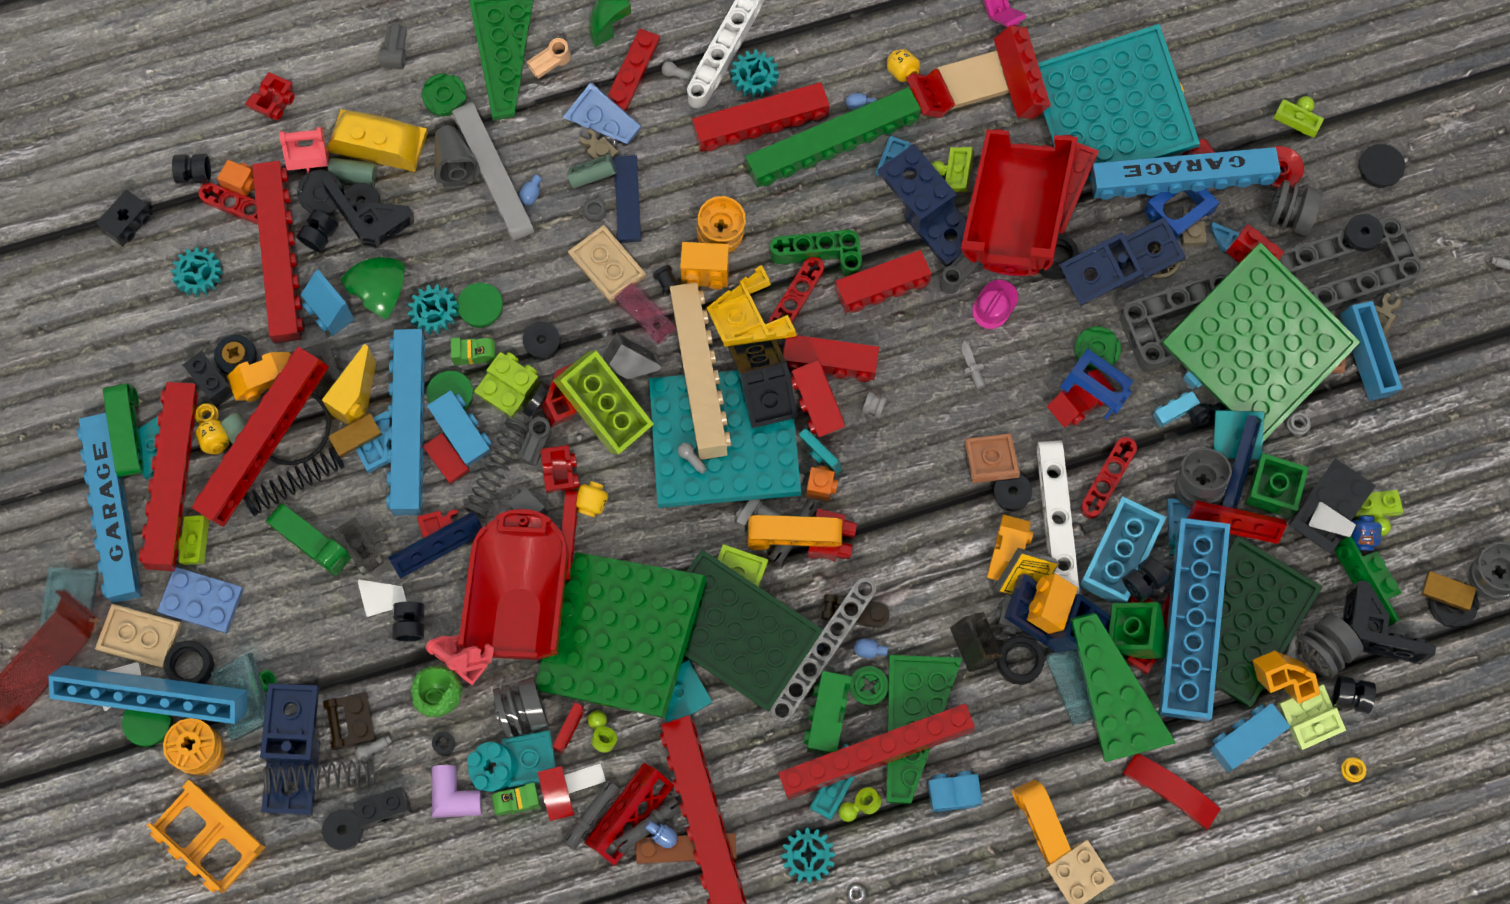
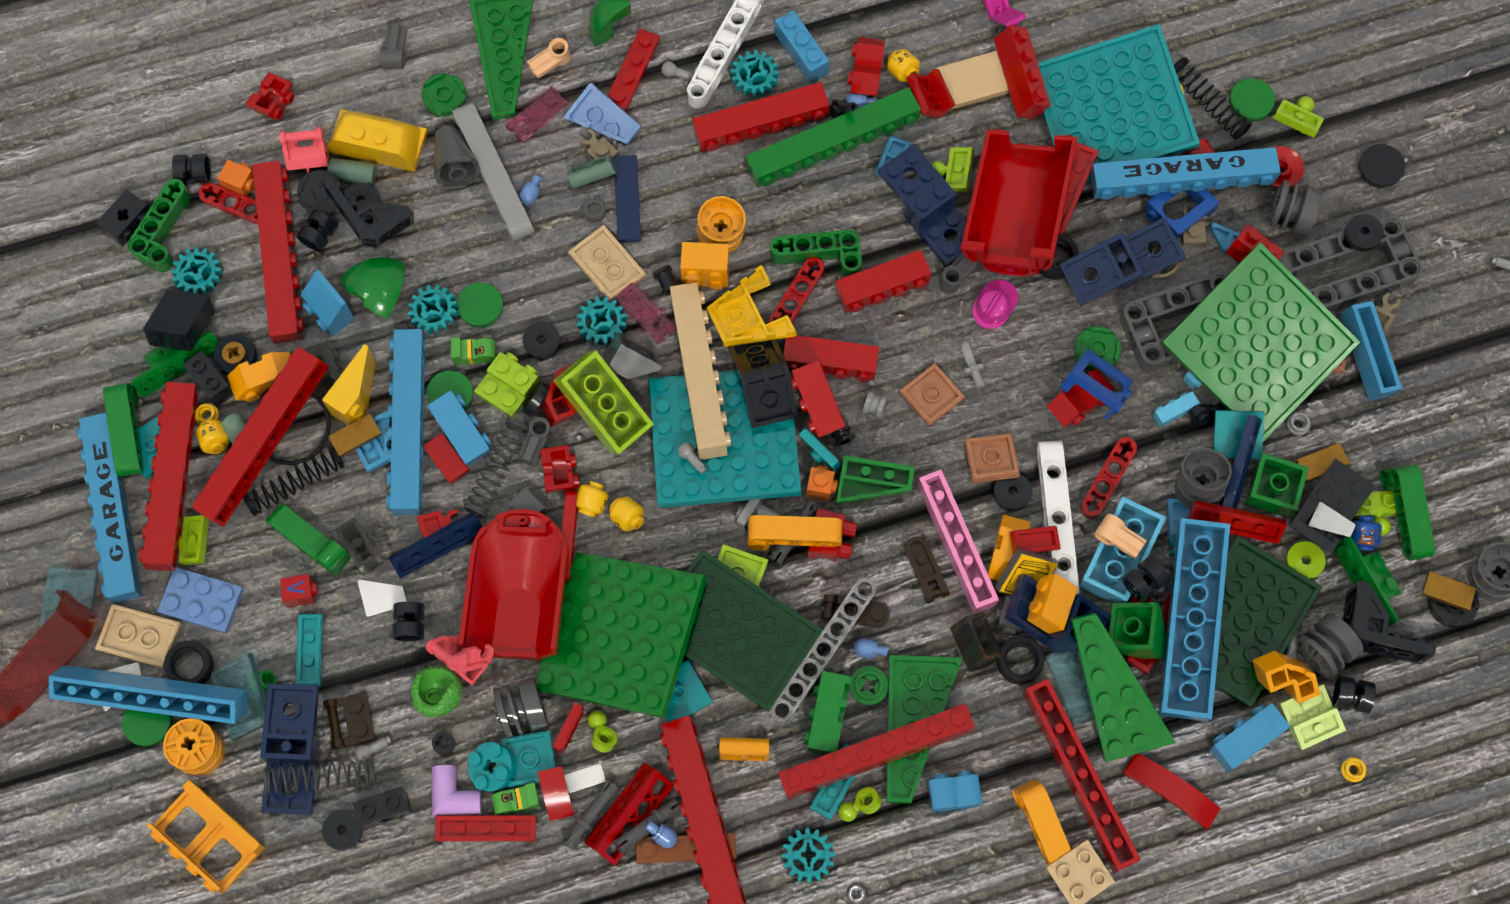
none -> green beam [128,179,190,273]
none -> green bracket [131,331,219,398]
none -> black brick [143,290,215,352]
none -> red brick [280,574,319,607]
none -> teal tile [295,614,324,687]
none -> red plate [435,815,537,842]
none -> clear pink plate [506,86,567,143]
none -> teal gear [576,296,627,347]
none -> yellow head [609,496,645,532]
none -> light orange brick [719,737,769,761]
none -> dark azure brick [775,10,829,84]
none -> black plate [830,99,857,118]
none -> black bush [831,426,855,446]
none -> green wedge [836,455,915,505]
none -> red brick [847,36,885,96]
none -> nougat tile [899,363,965,427]
none -> dark brown plate [905,536,950,604]
none -> bright pink brick [917,470,999,615]
none -> red tile [1009,526,1061,555]
none -> red brick [1023,679,1141,874]
none -> light nougat piece [1094,513,1147,559]
none -> black piece [1174,57,1252,140]
none -> green tile [1229,78,1275,122]
none -> lime piece [1285,541,1326,580]
none -> pearl gold tile [1295,443,1350,483]
none -> green beam [1380,465,1435,561]

